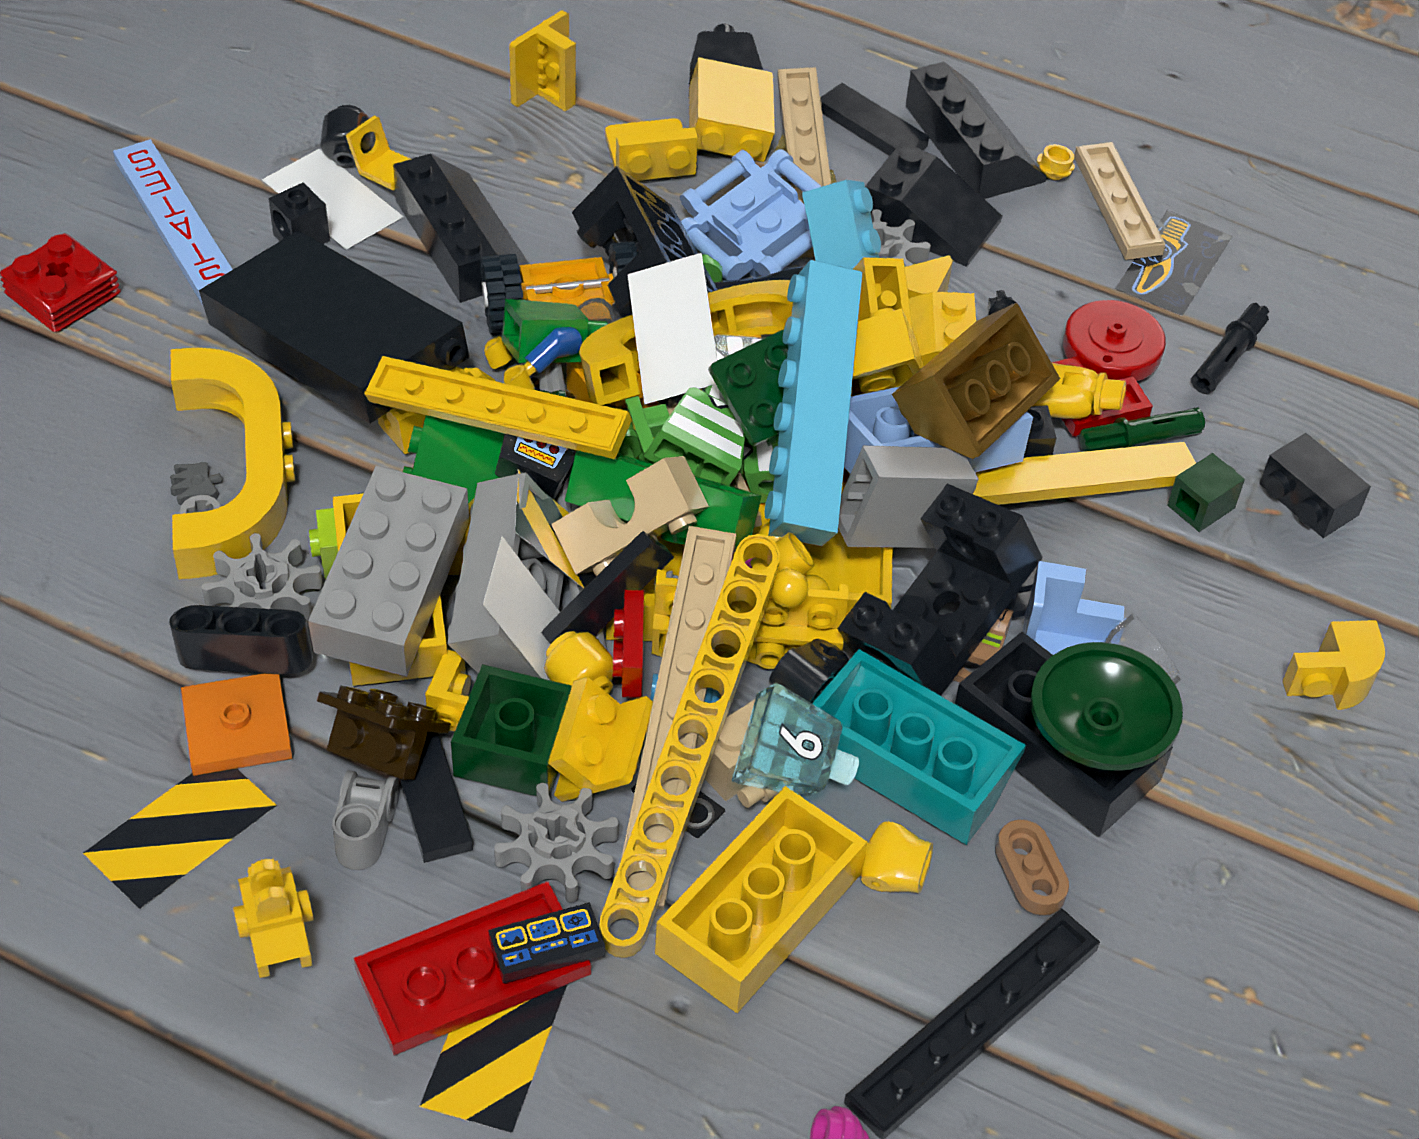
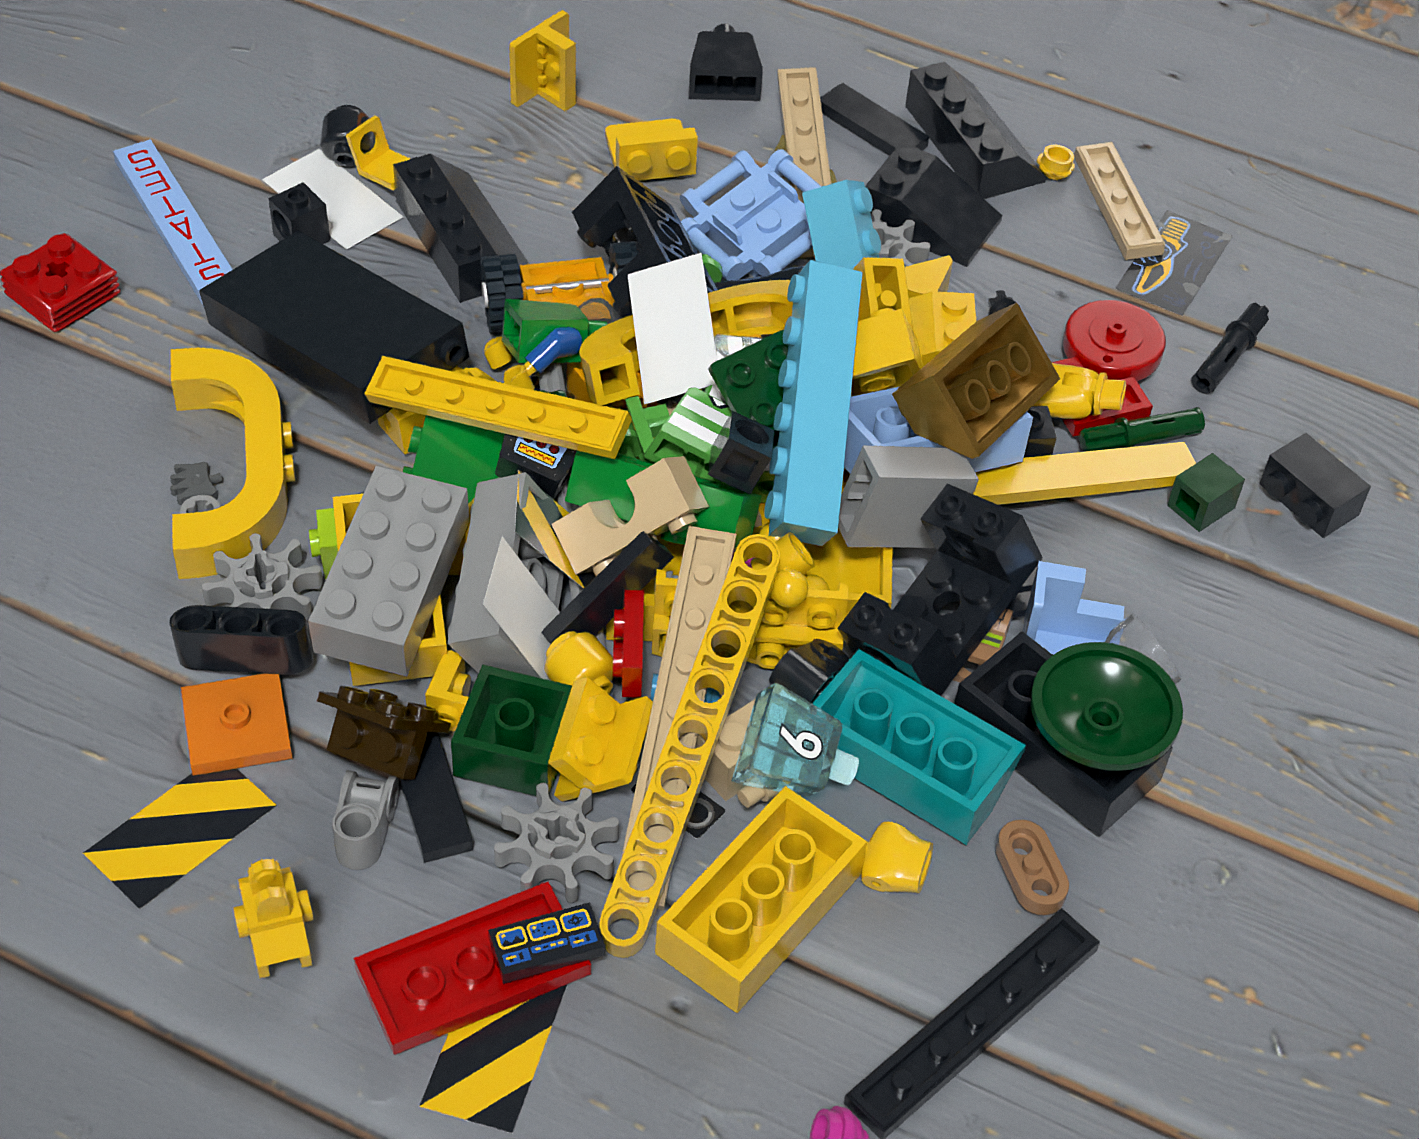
yellow brick [689,57,775,162] -> none
yellow brick [1283,620,1385,710] -> none
none -> black brick [708,411,774,494]

